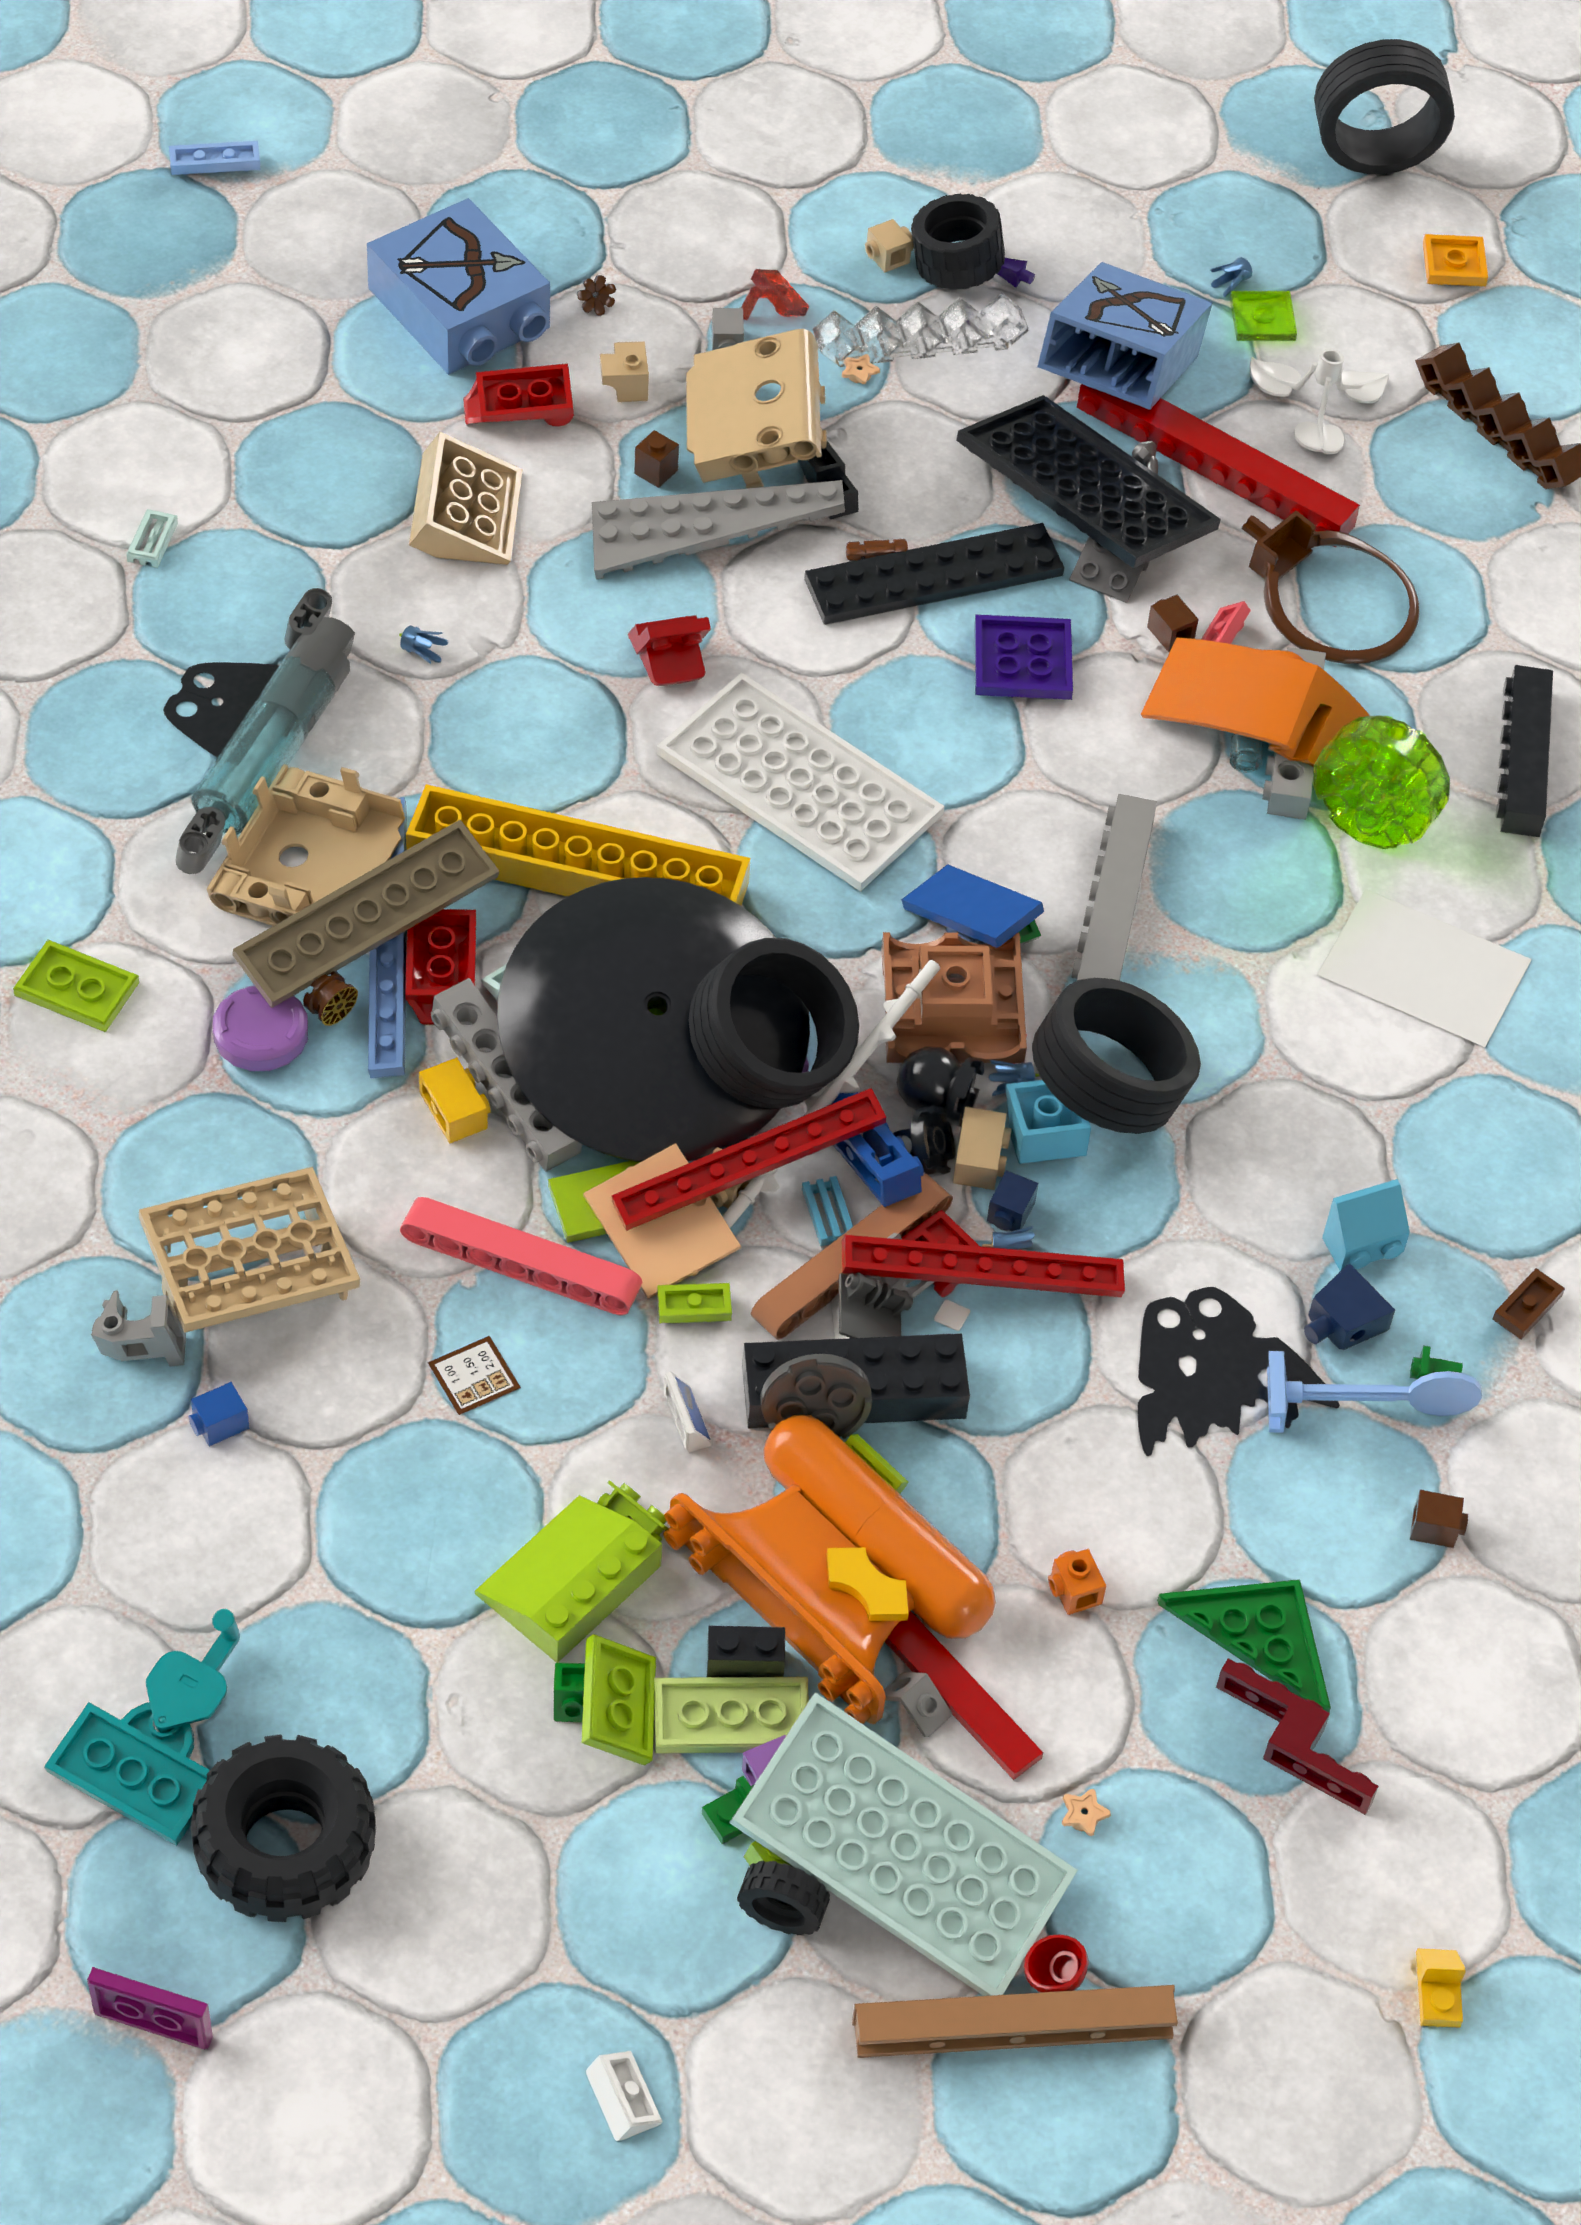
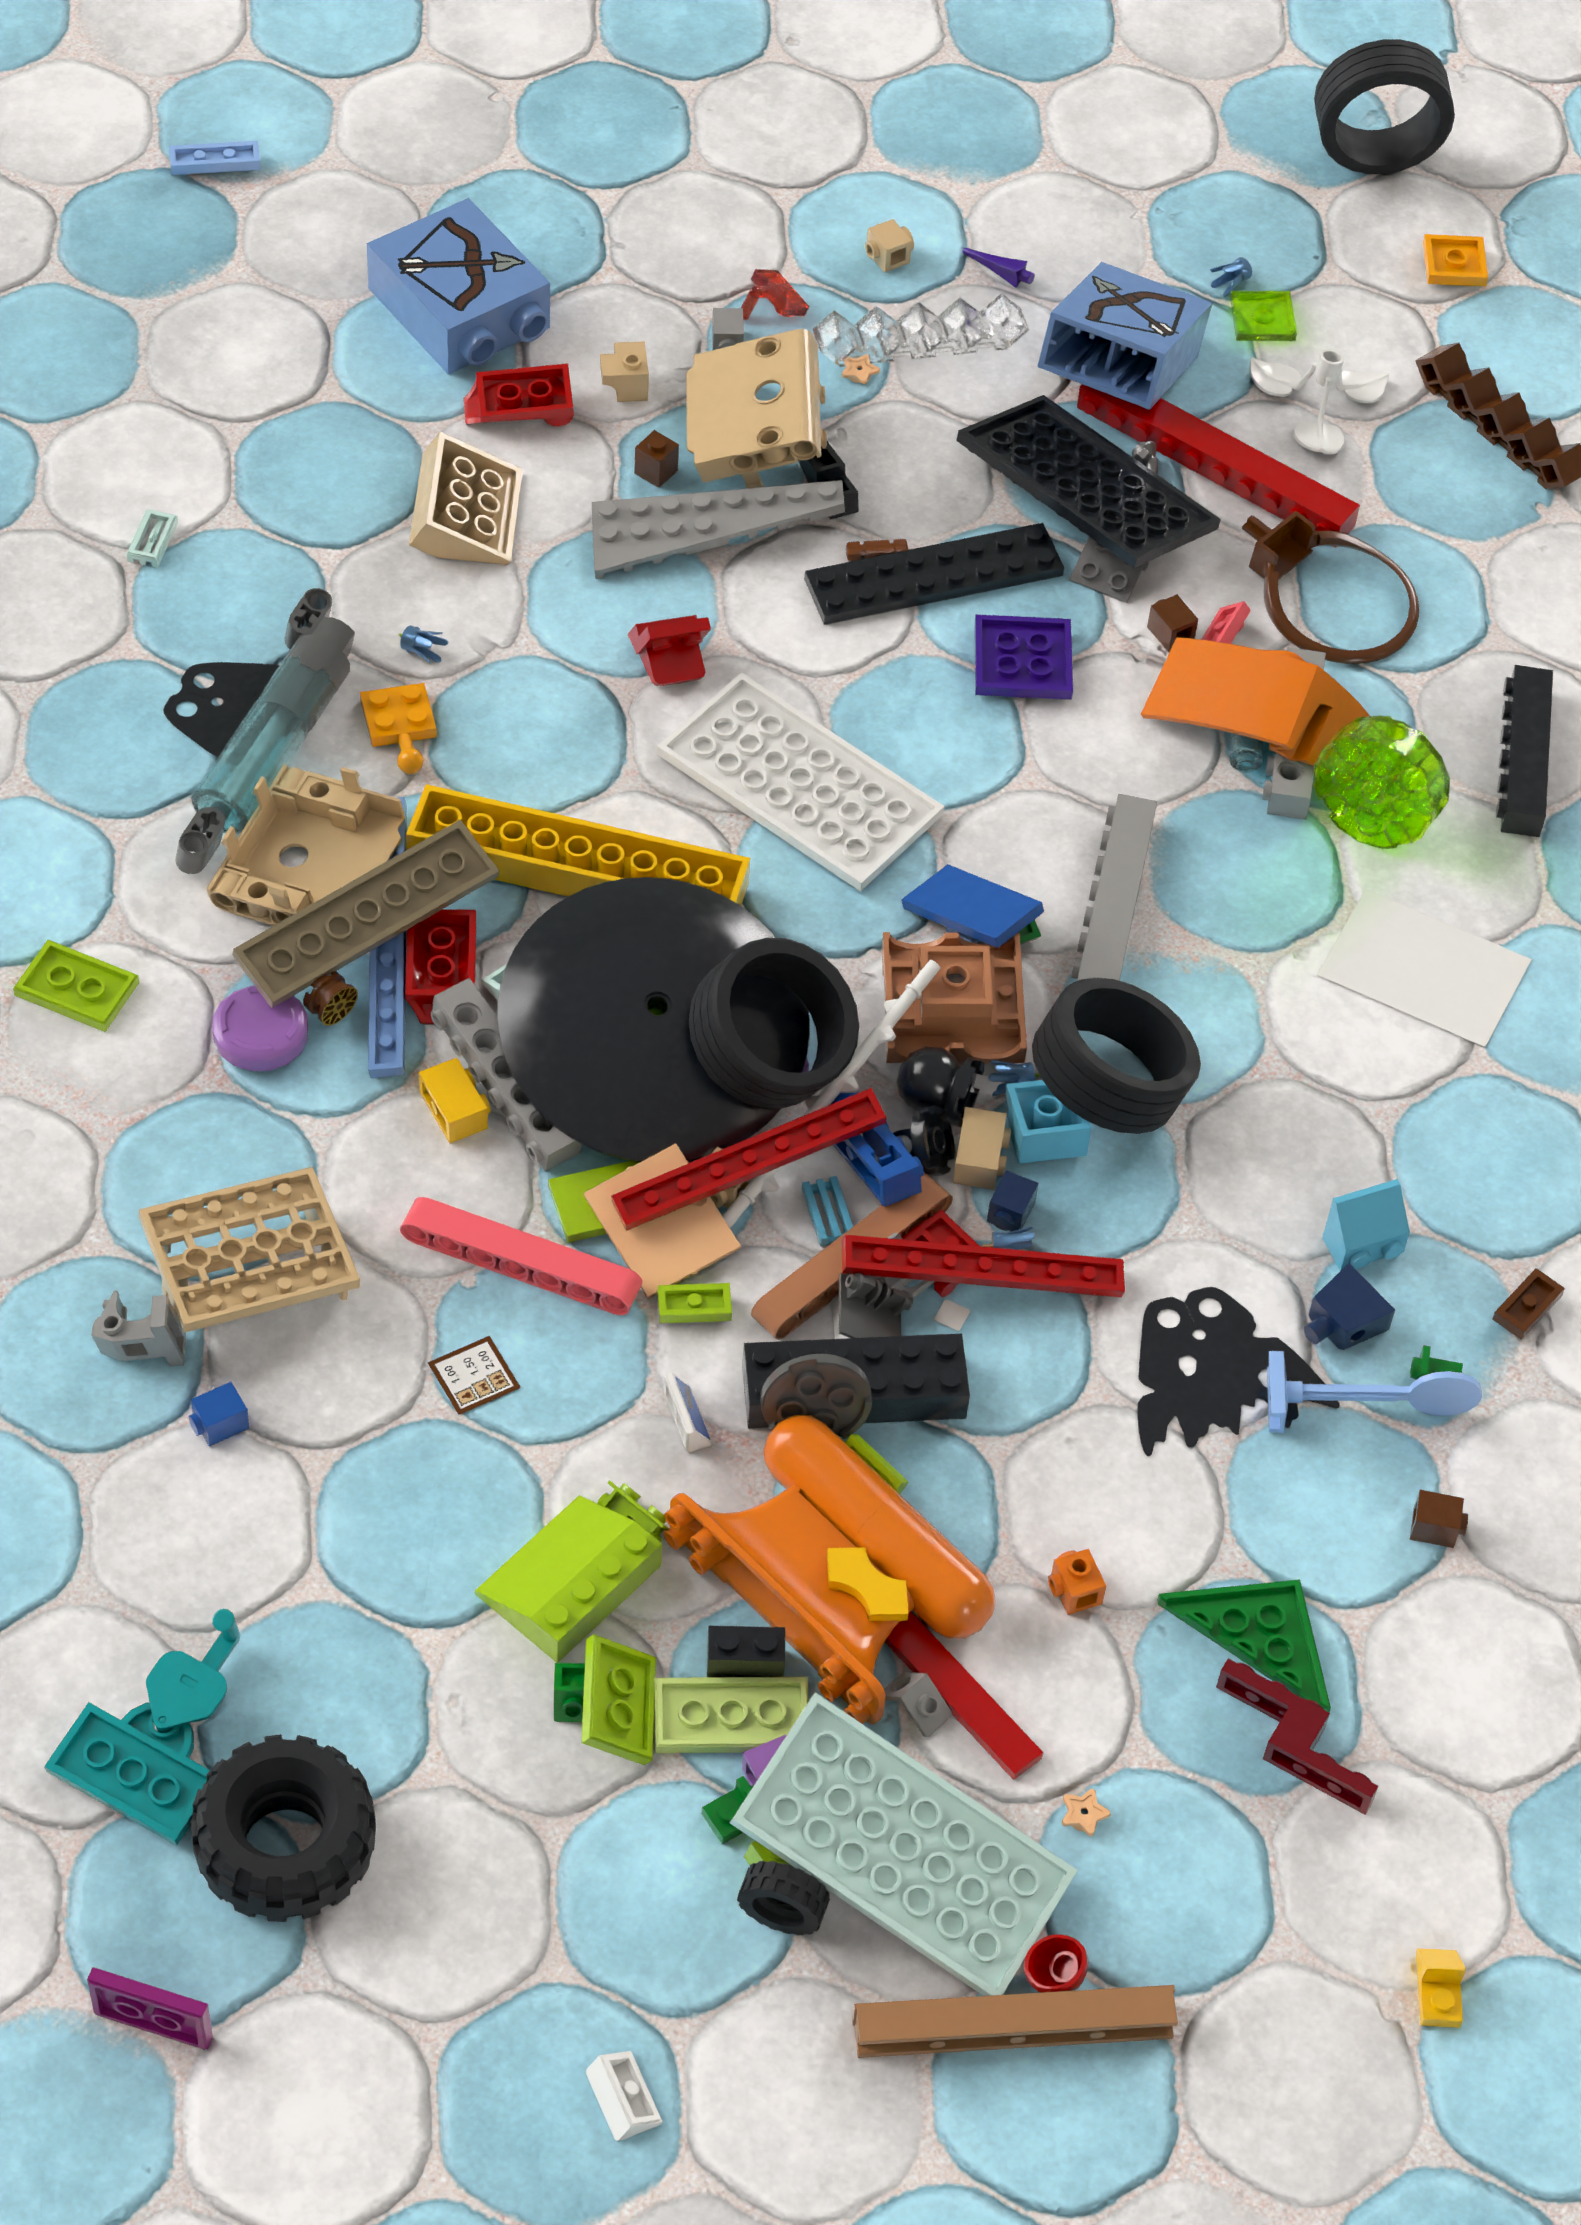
reddish brown plant [577,275,616,316] -> none
black tyre [911,193,1005,290] -> none
none -> light orange plate [360,683,437,774]

